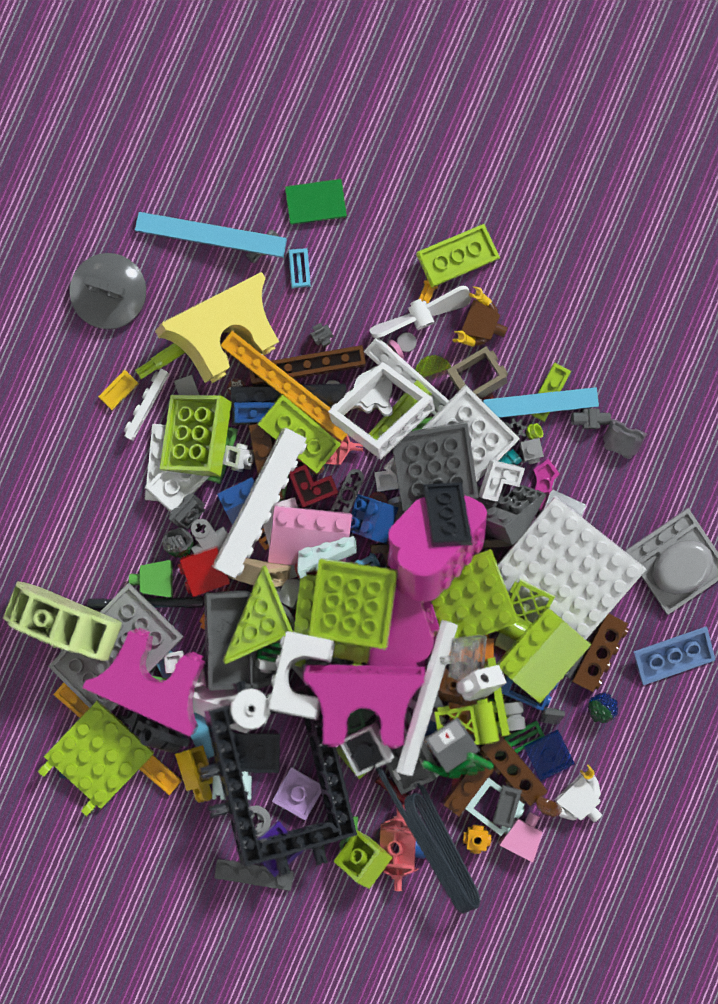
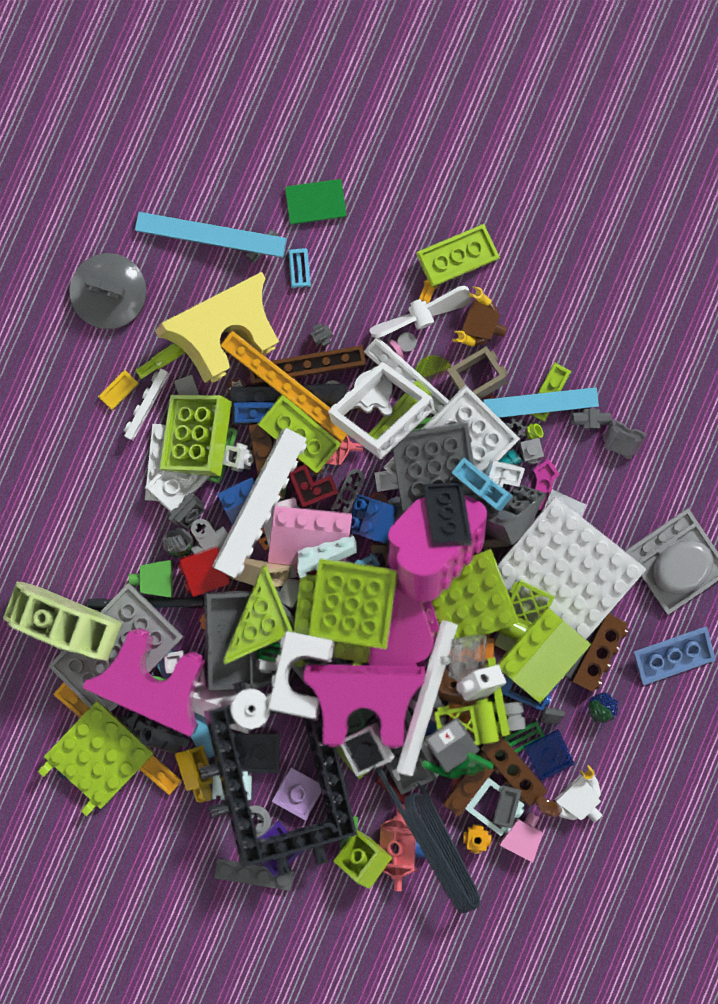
none -> medium azure slope [452,457,513,511]

